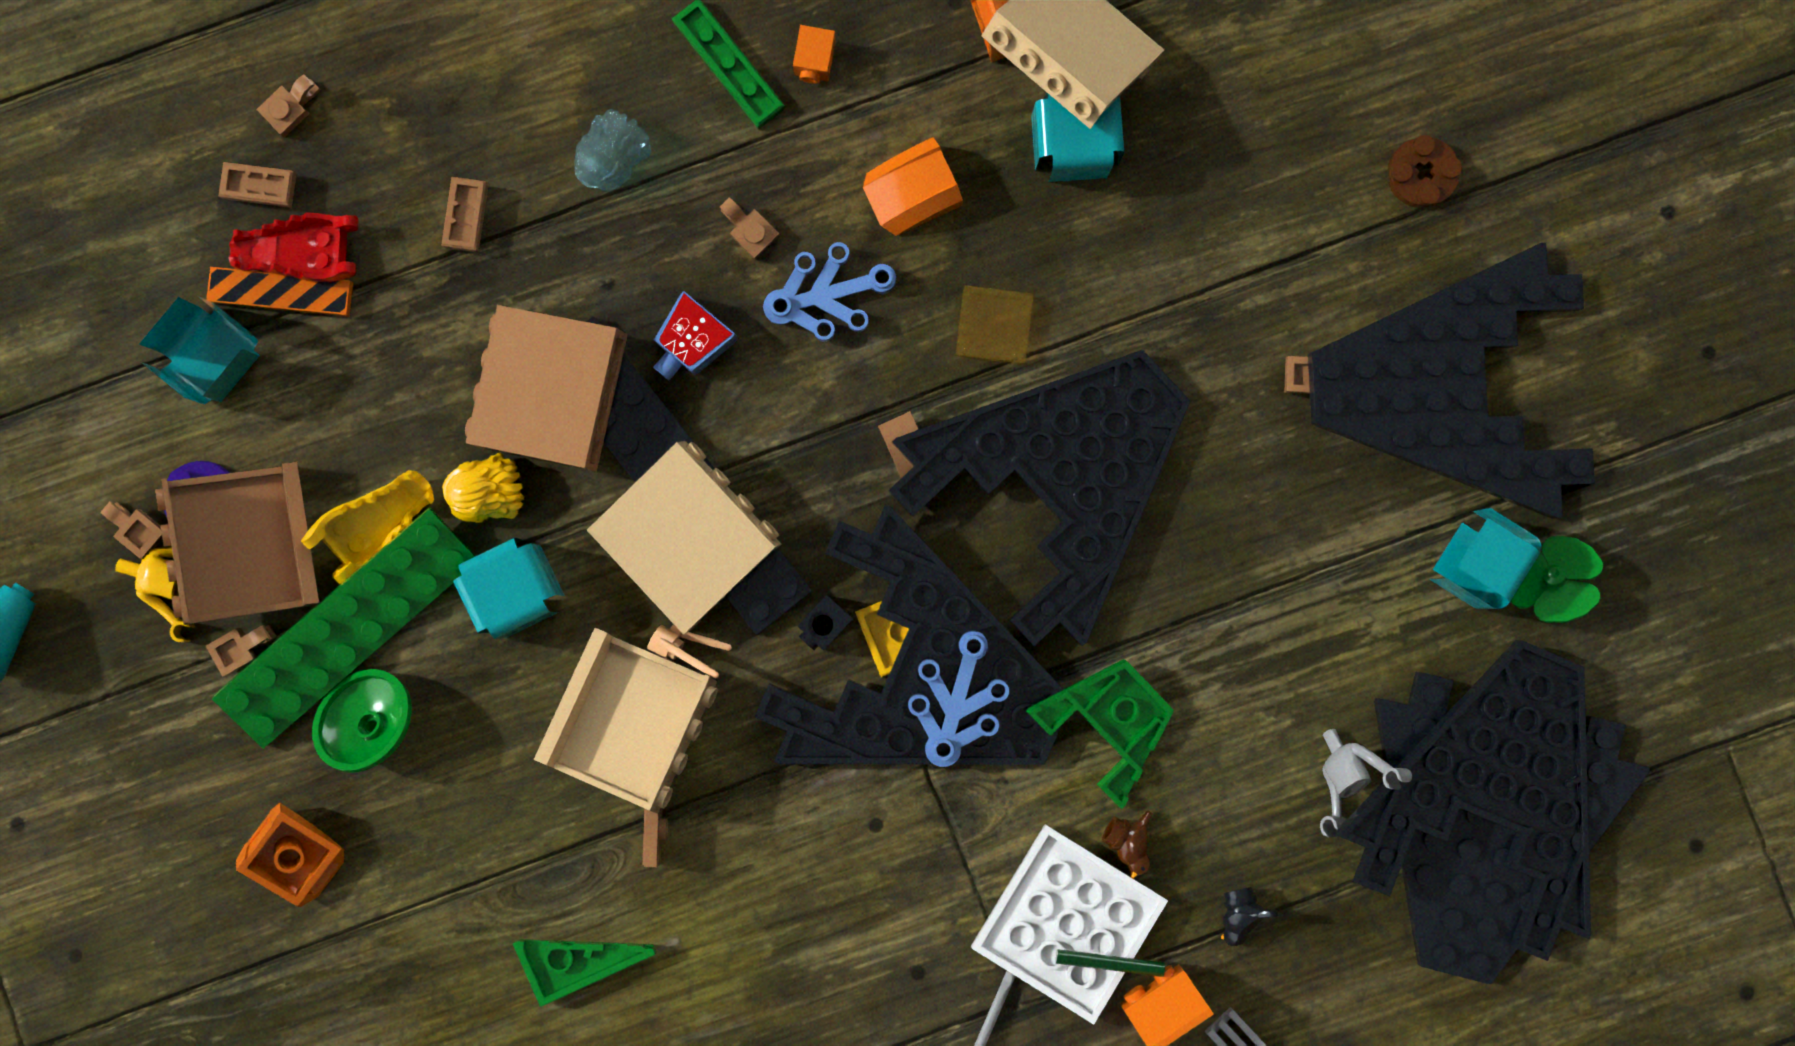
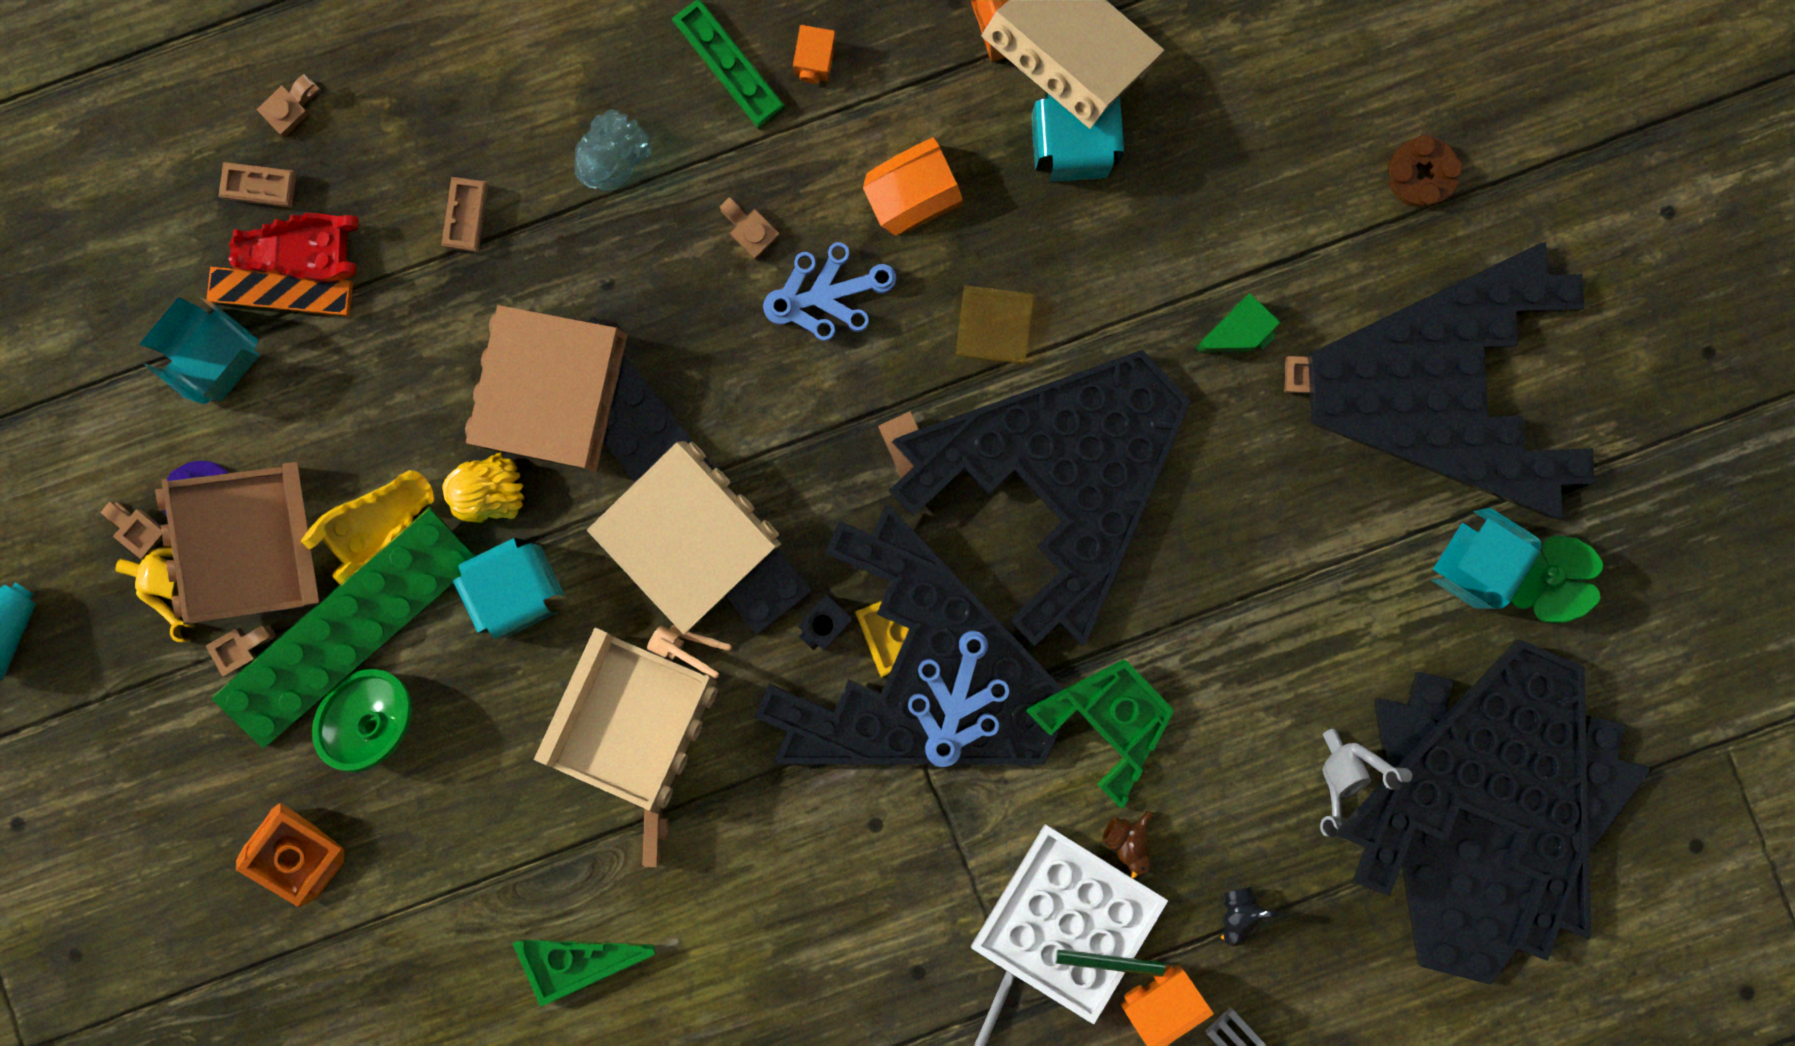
red torso [653,291,738,381] -> none
none -> green slope [1195,293,1280,353]

